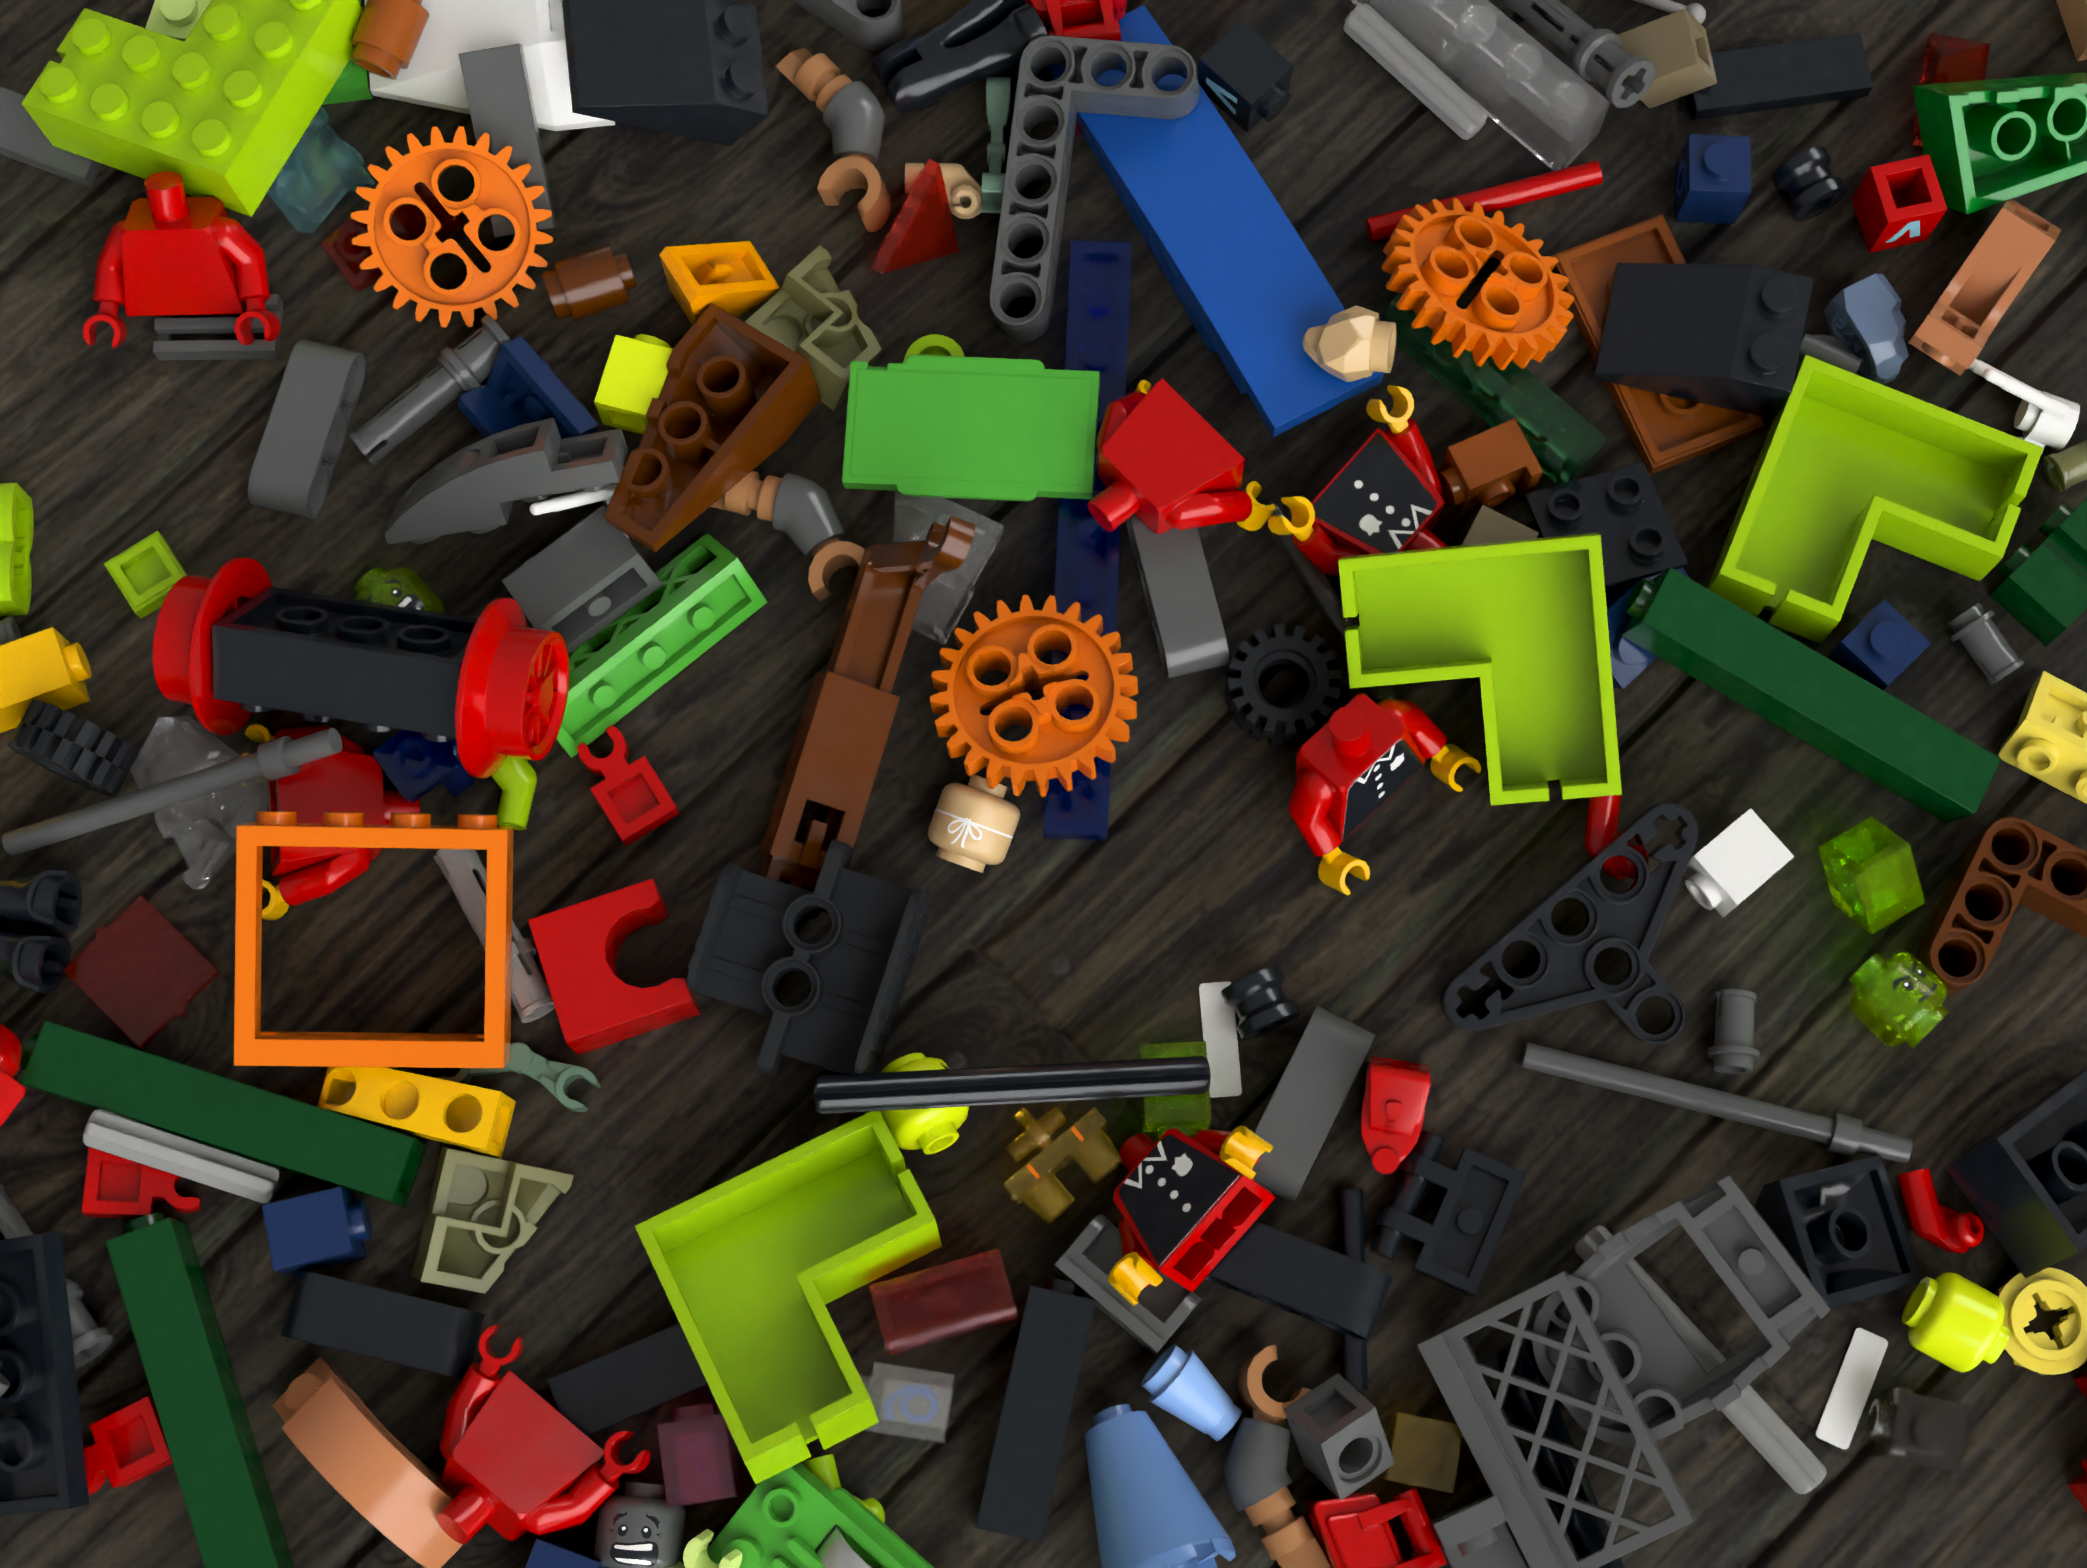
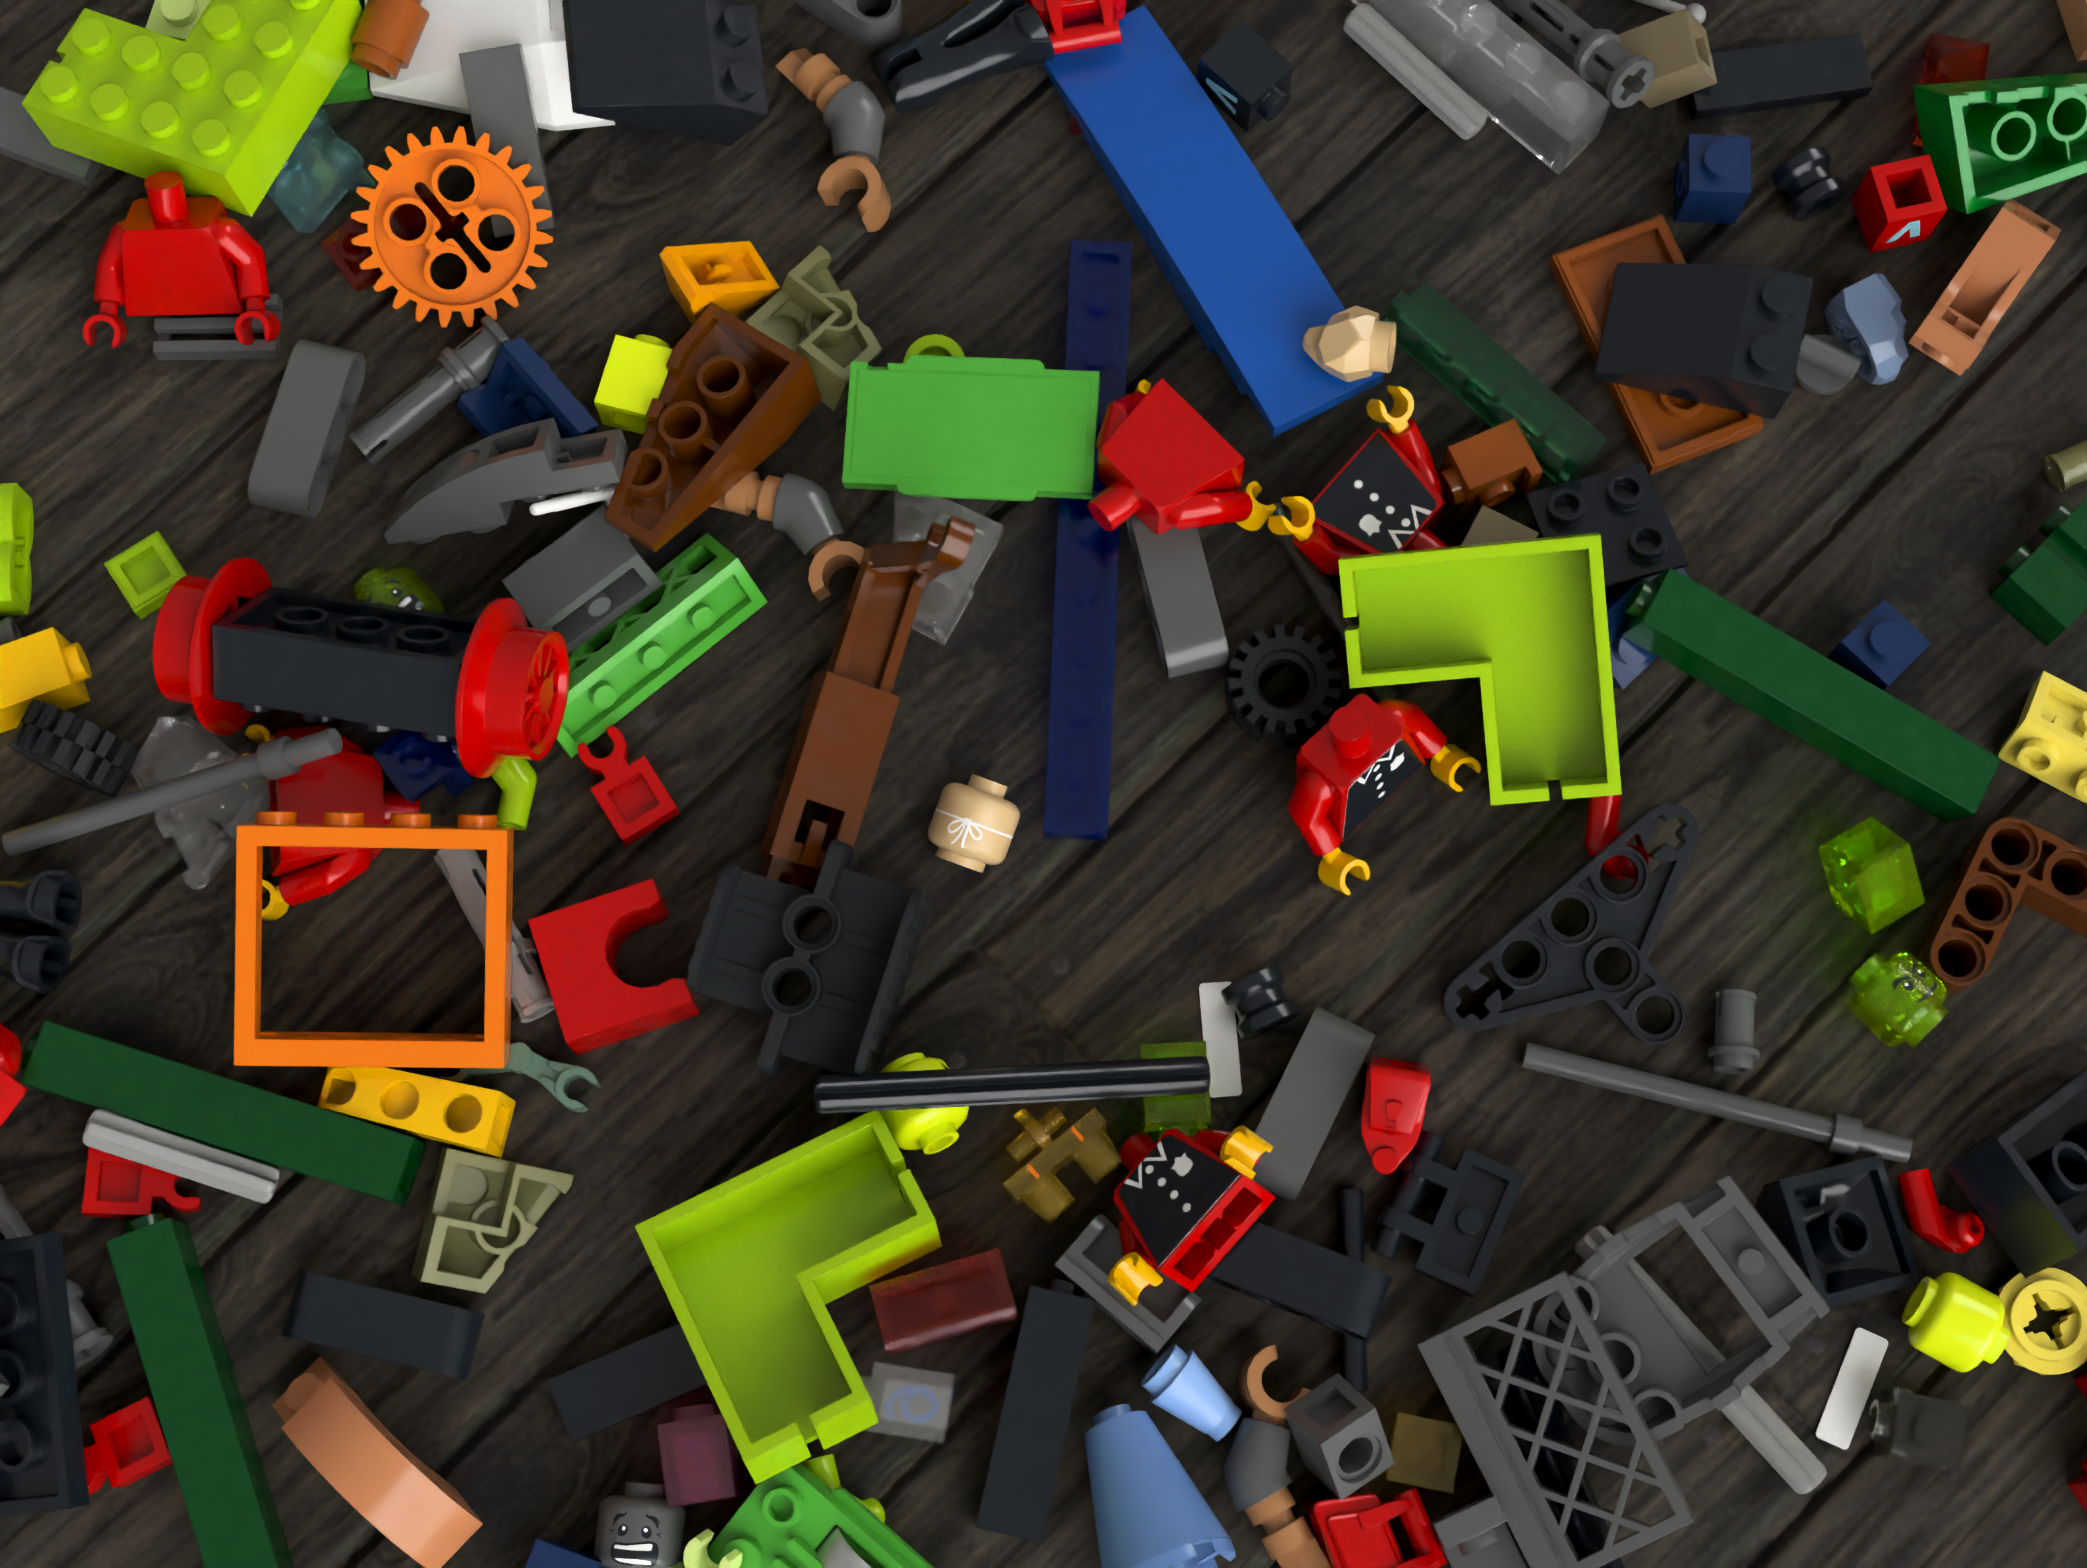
clear red piece [63,896,220,1049] -> none
dark blue brick [262,1187,372,1276] -> none
red torso [437,1324,650,1544] -> none
reddish brown brick [542,244,638,321] -> none
clear red slope [868,158,959,276] -> none
tan arm [905,163,982,219] -> none
orange gear [930,595,1138,797] -> none
sand green piece [981,77,1011,213] -> none
dark grey beam [990,36,1200,342] -> none
red bar [1365,160,1603,242] -> none
orange gear [1381,198,1574,370] -> none
white brick [1684,808,1794,917] -> none
lime piece [1707,355,2043,644] -> none
dark grey pin [1947,602,2025,686] -> none
white plant [1969,359,2080,455] -> none

